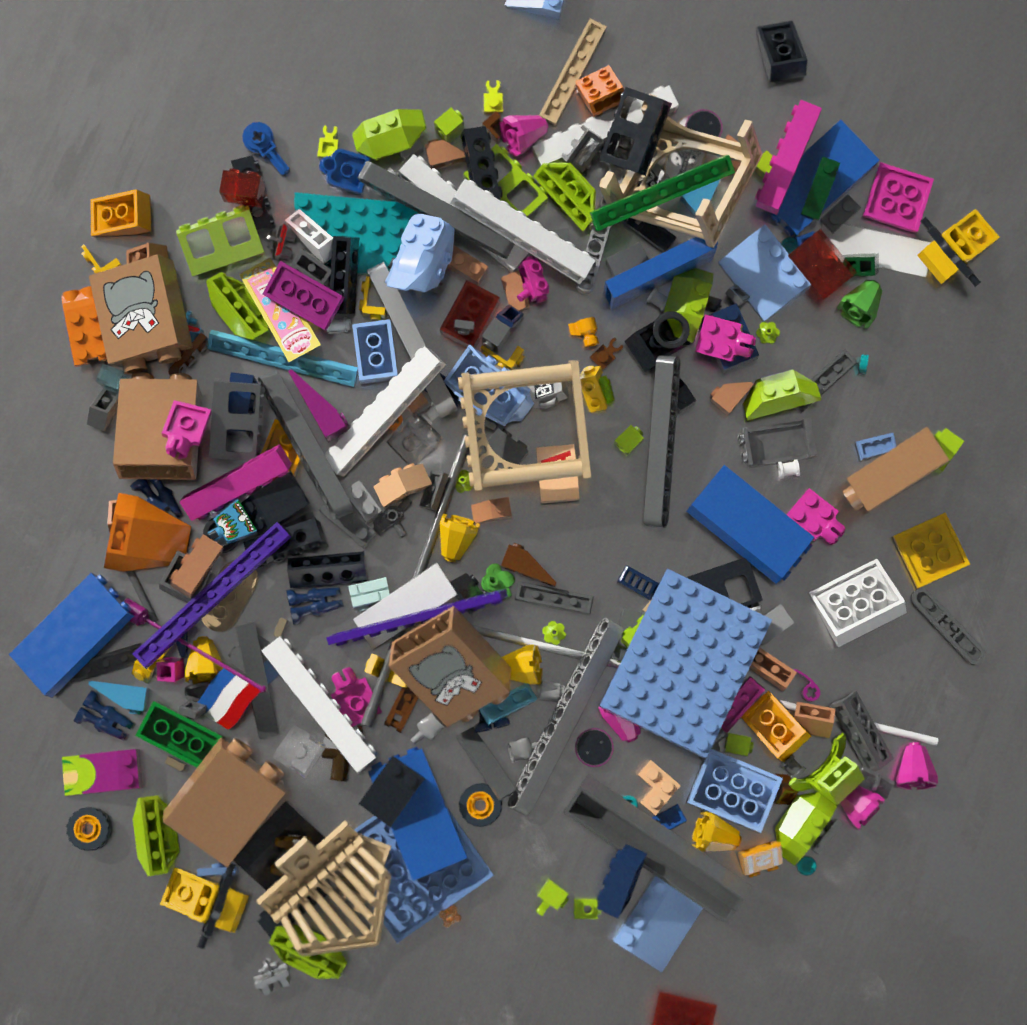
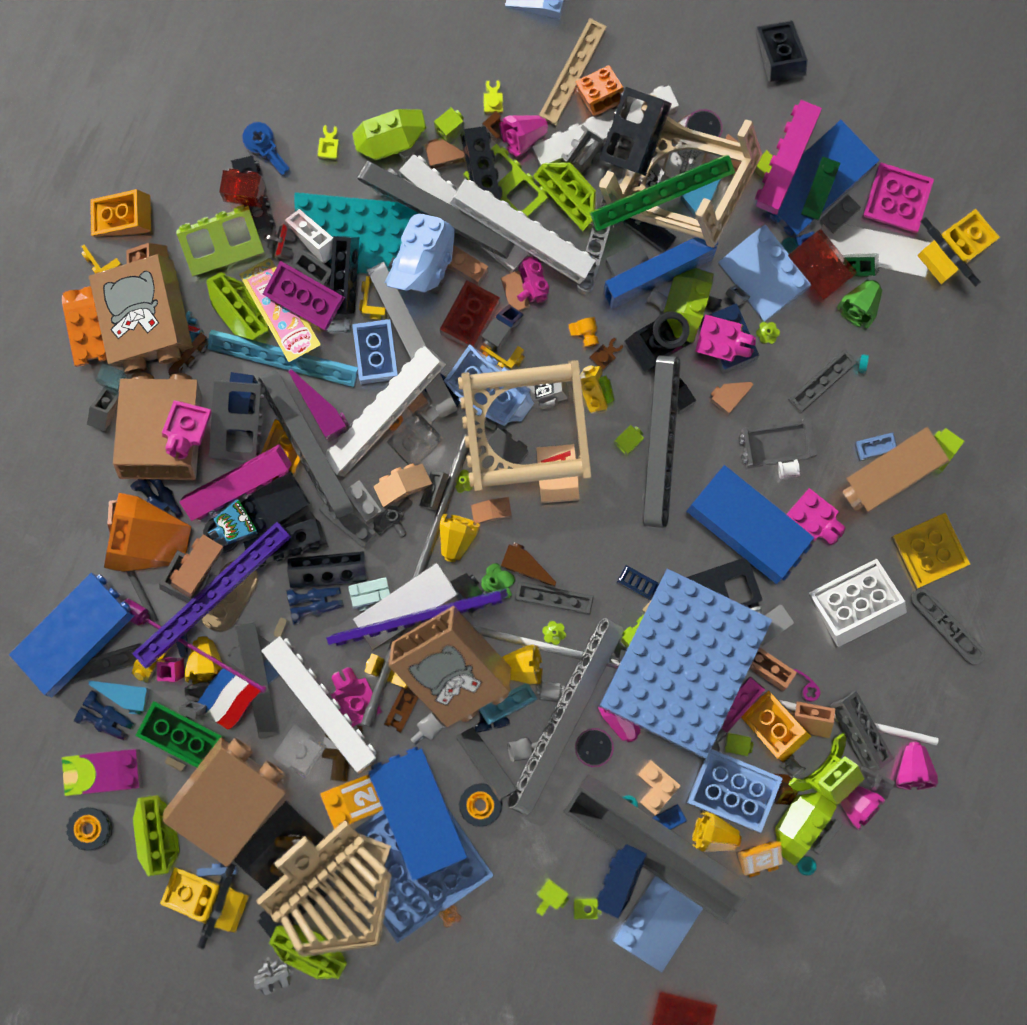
blue plate [319,149,370,195] -> none
black slope [359,756,425,827] -> none
dark grey plate [454,319,475,335] -> none
lime wedge [743,370,822,421] -> none
none -> light orange slope [320,774,383,830]

